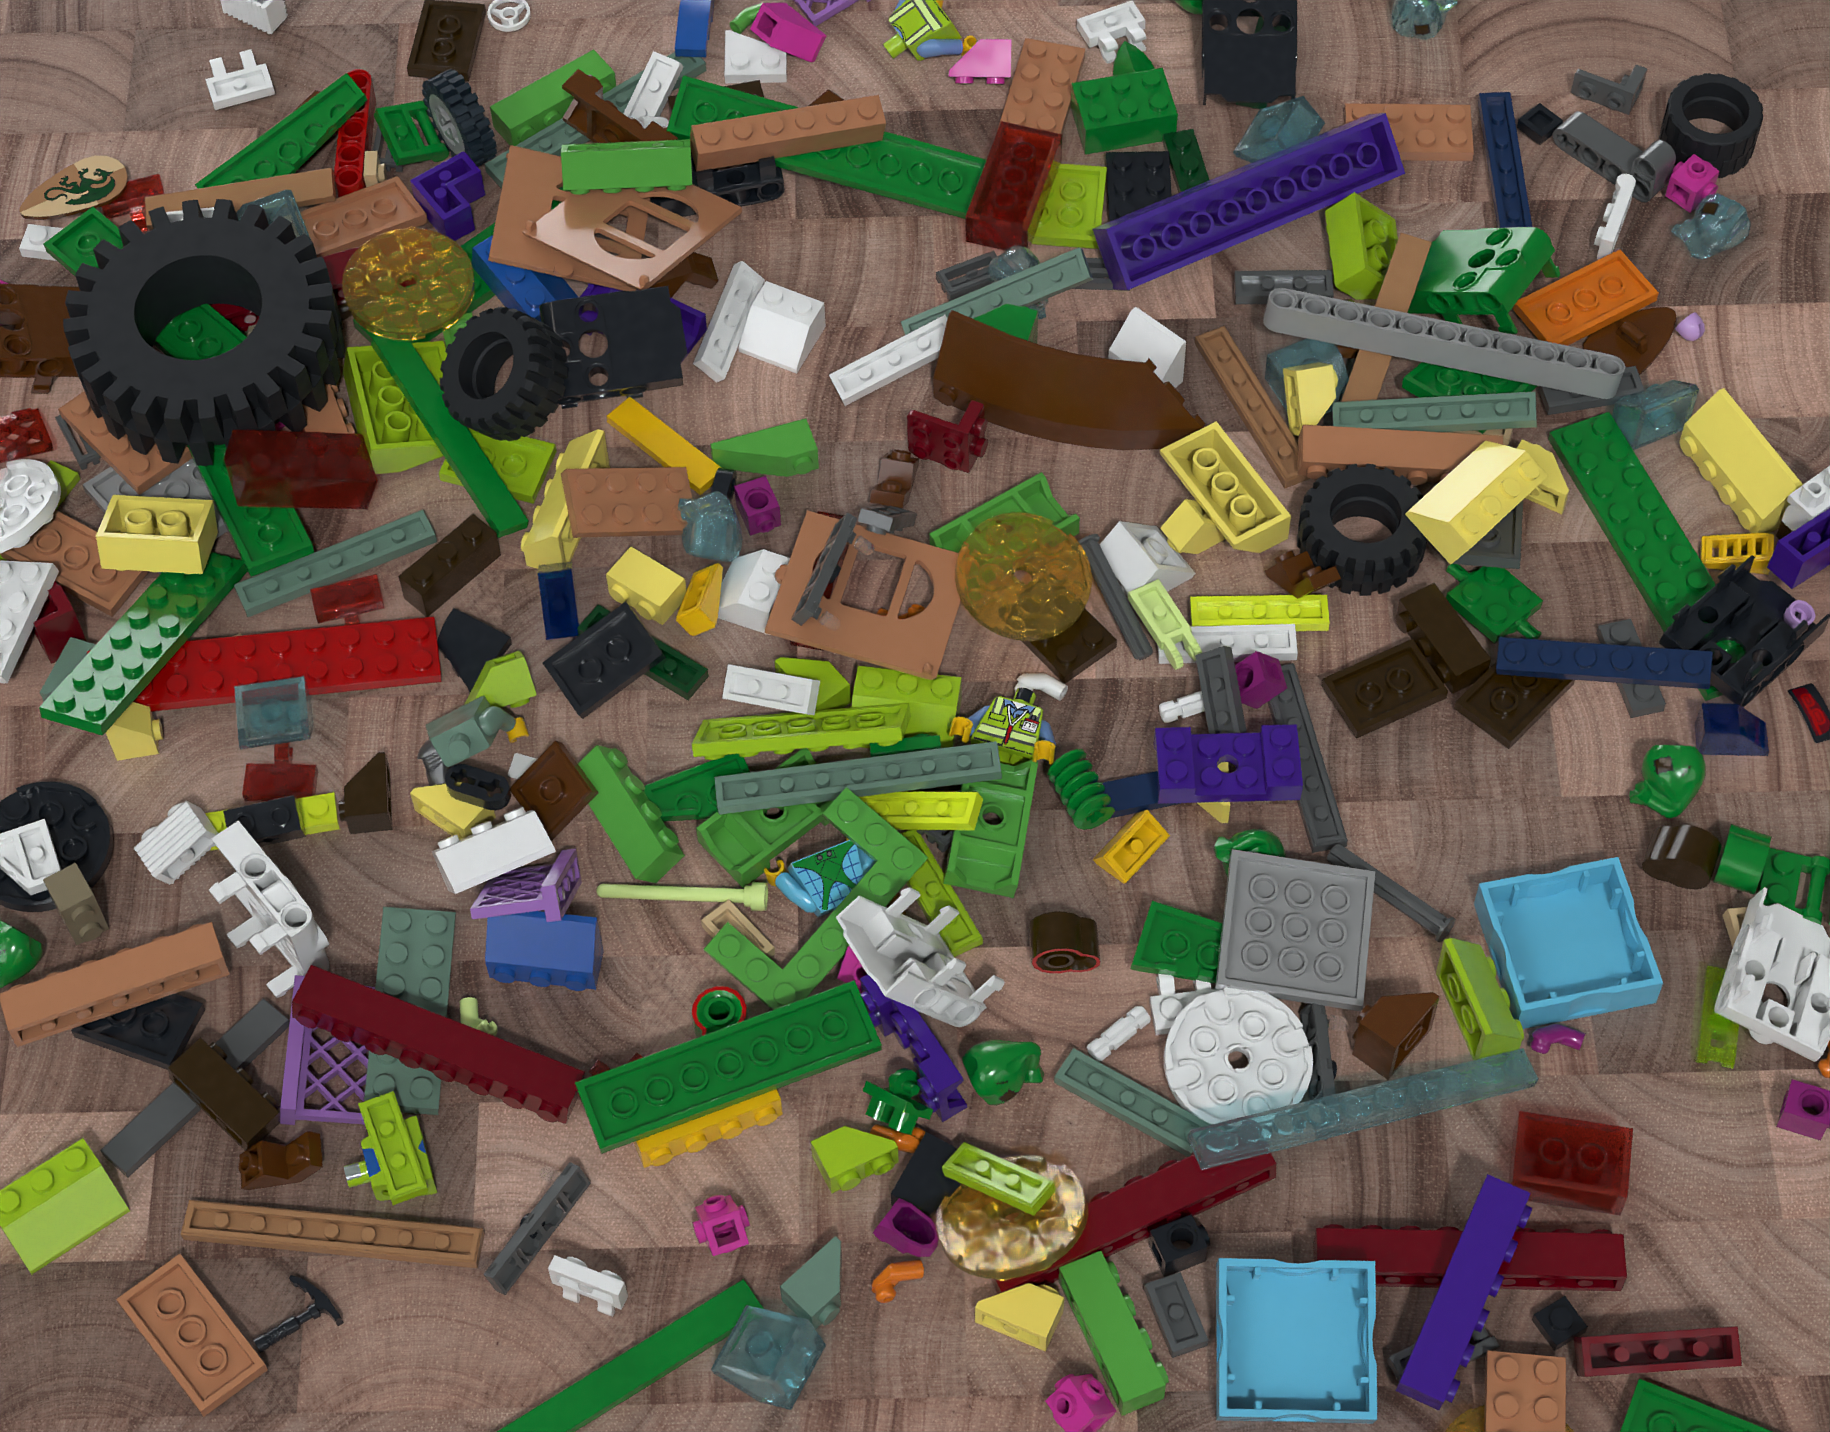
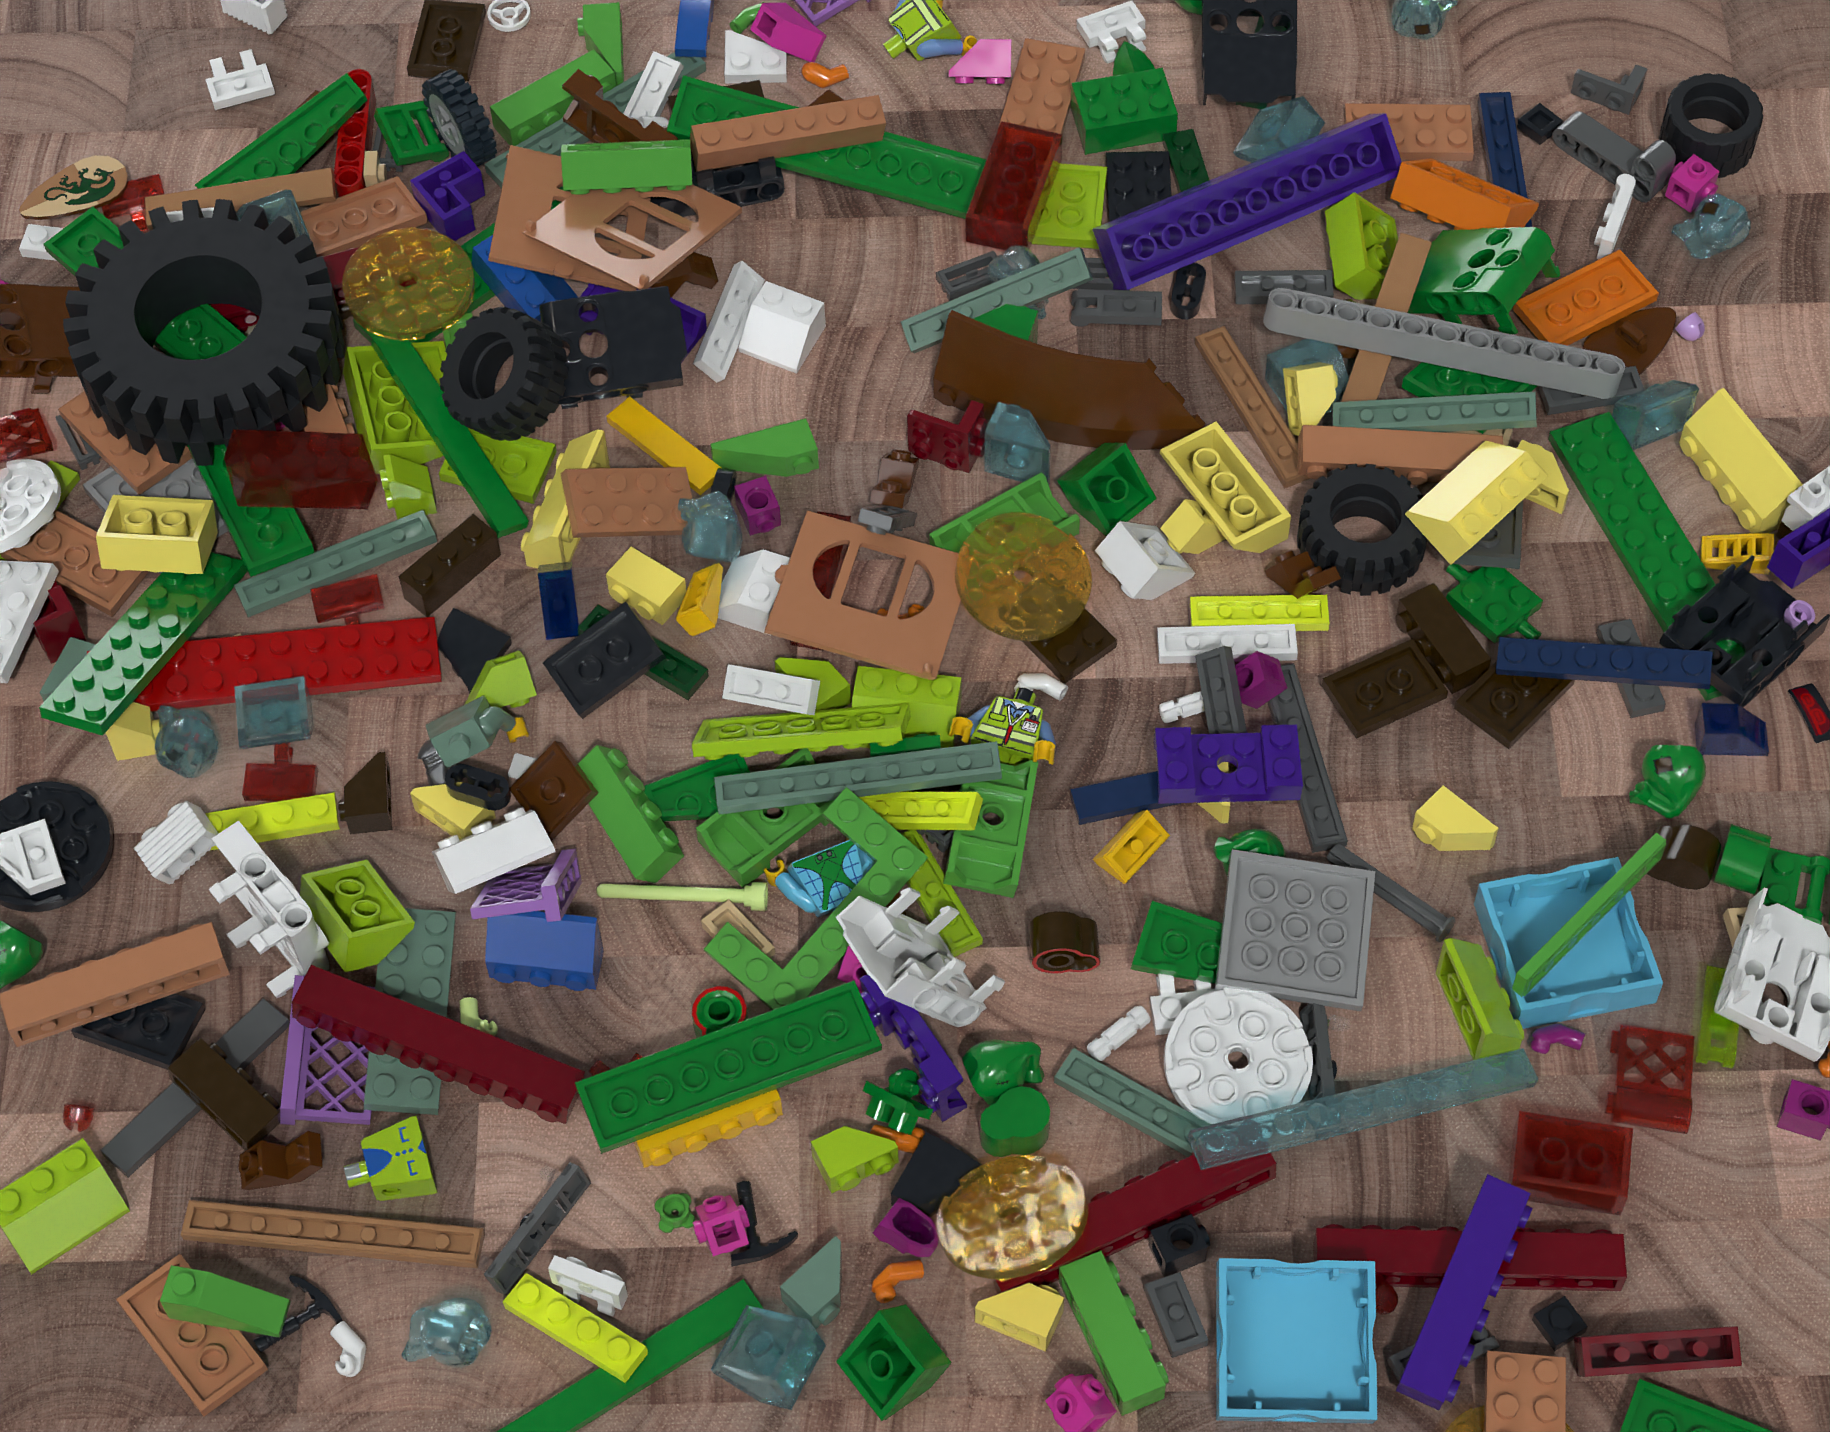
dark tan brick [43,863,109,946] -> none
black brick [223,795,306,847] -> none
lime tile [358,1091,429,1205] -> none
dark grey piece [791,512,875,631] -> none
white plate [829,315,947,406] -> none
lime tile [942,1142,1056,1216] -> none
green piece [1048,749,1115,830] -> none
dark grey axle [1074,534,1153,661] -> none
white slope [1108,307,1186,388] -> none
yellowish green hinge [1128,579,1202,670] -> none
reddish brown slope [1352,992,1440,1080] -> none
none -> clear red hinge [63,1104,94,1132]
none -> clear light blue piece [154,705,219,778]
none -> bright green slope [160,1265,290,1338]
none -> lime slope [300,860,415,972]
none -> white arm [330,1321,366,1377]
none -> lime slope [379,454,437,520]
none -> clear light blue piece [401,1297,492,1369]
none -> neon yellow plate [503,1273,648,1383]
none -> bright green slope [577,2,624,86]
none -> bright green plate [655,1193,696,1233]
none -> black piece [731,1181,798,1267]
none -> orange arm [801,62,849,88]
none -> green slope [836,1304,952,1421]
none -> green piece [980,1086,1050,1157]
none -> clear light blue slope [985,402,1051,485]
none -> green slope [1057,443,1157,536]
none -> dark grey plate [1070,289,1162,327]
none -> black beam [1171,262,1206,320]
none -> clear red hinge [1376,1280,1398,1315]
none -> orange slope [1390,158,1539,230]
none -> light yellow slope [1412,785,1499,851]
none -> bright green tile [1512,832,1667,997]
none -> clear red piece [1604,1025,1695,1134]

